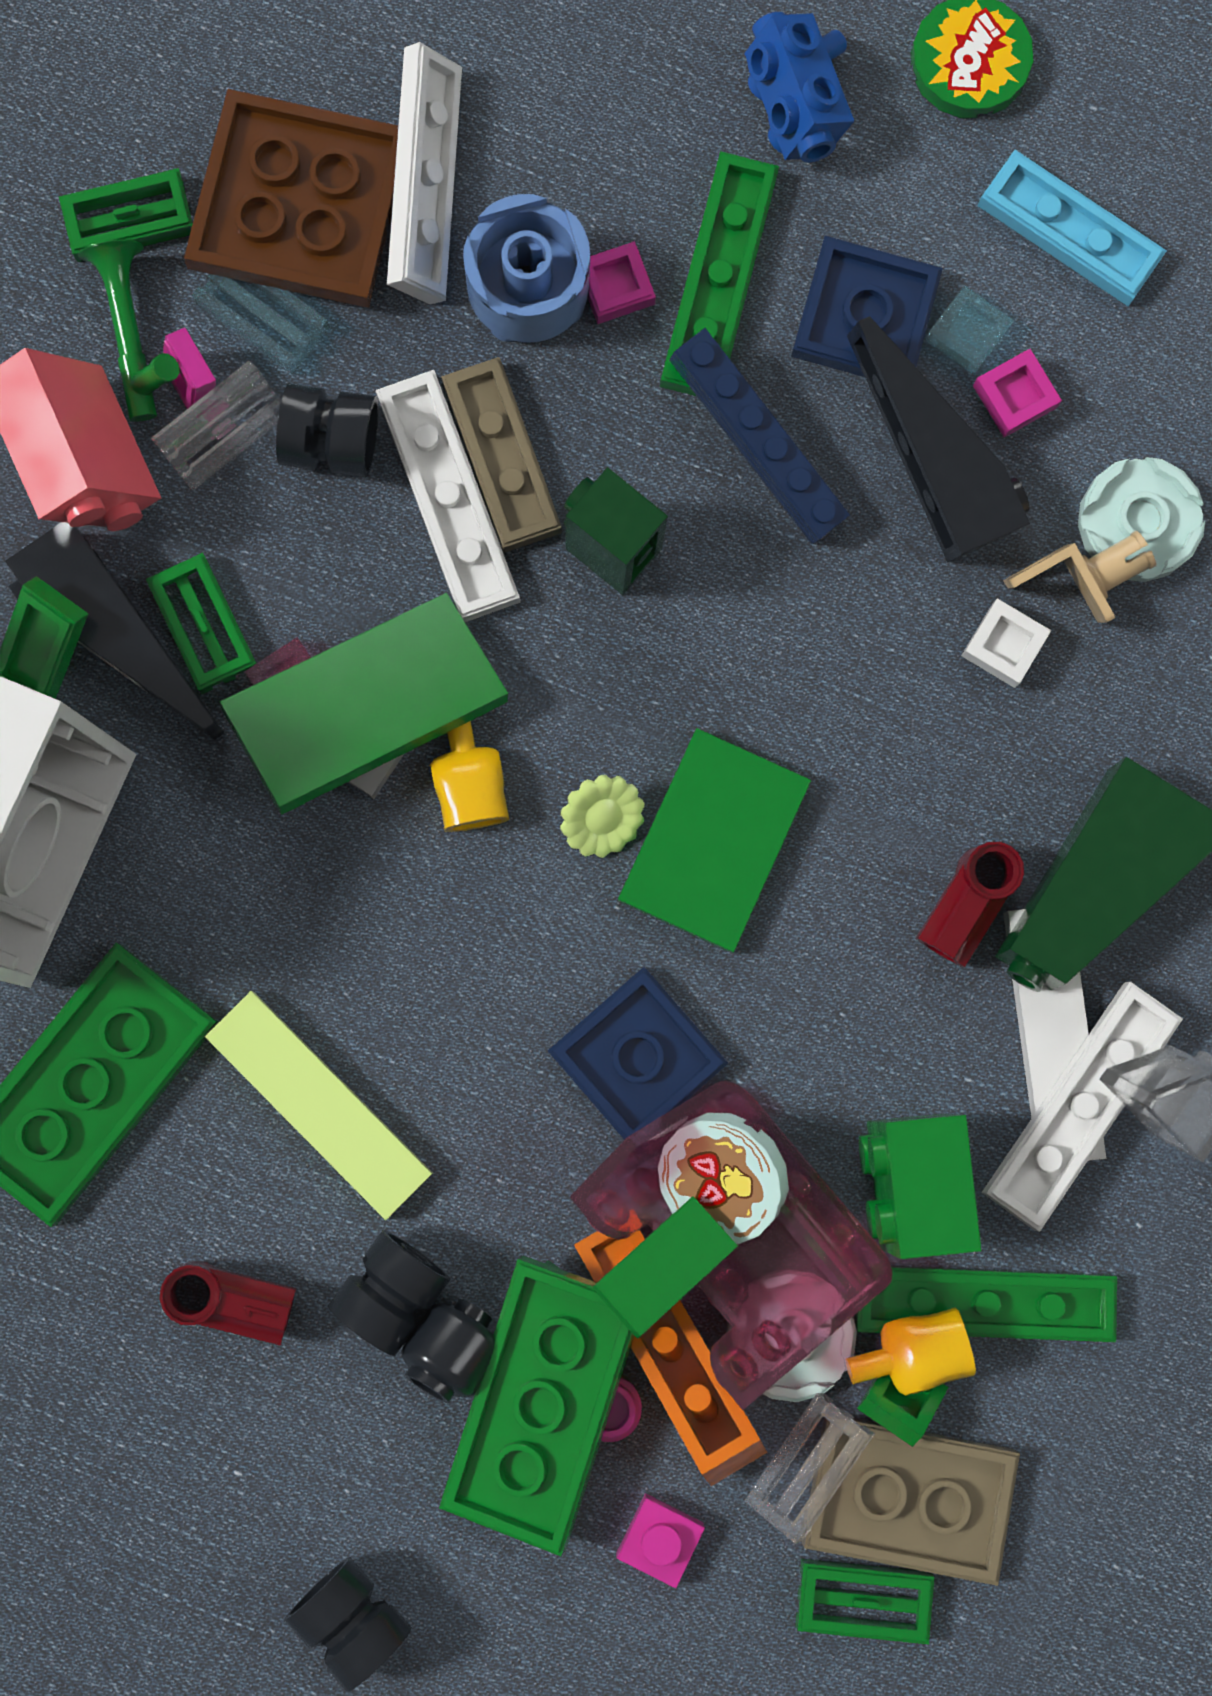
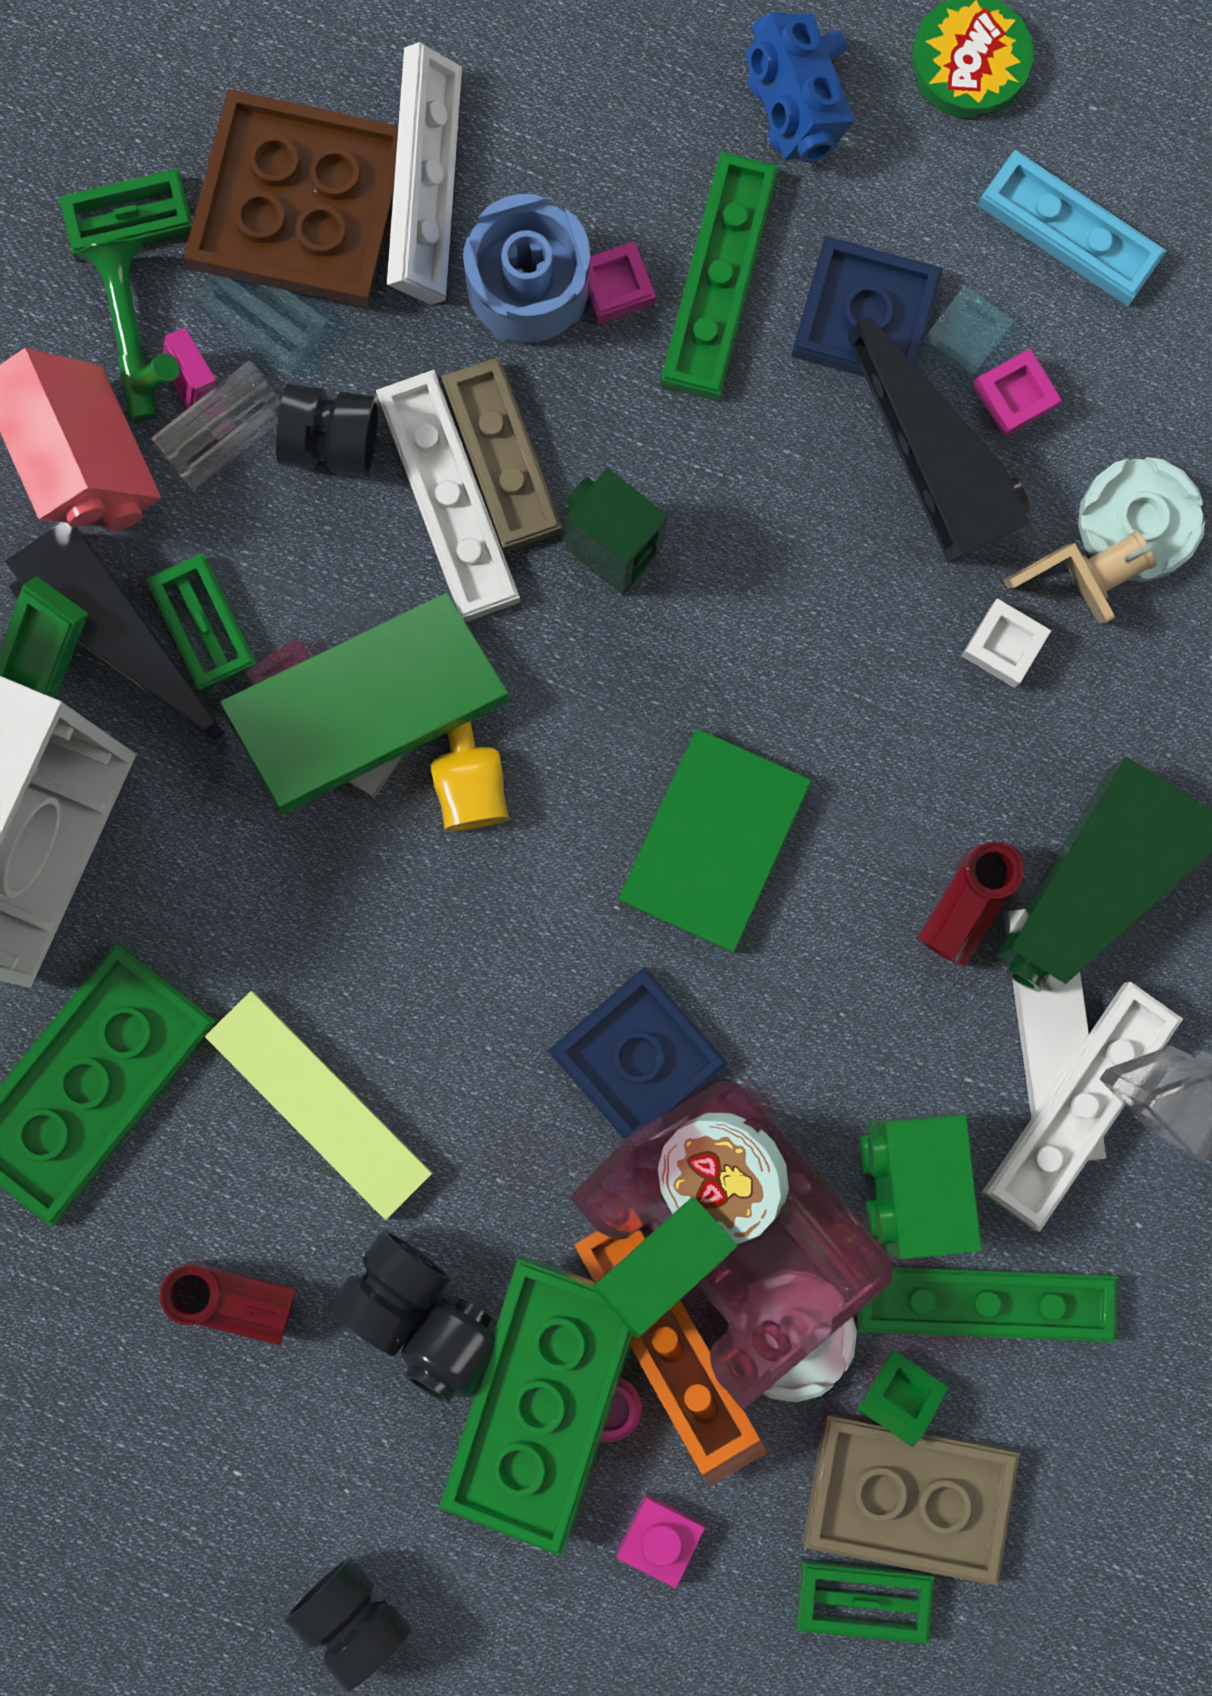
yellowish green piece [560,775,645,858] -> none
dark blue piece [669,328,850,544] -> none
clear tile [744,1393,875,1544] -> none
yellow piece [846,1307,976,1396] -> none

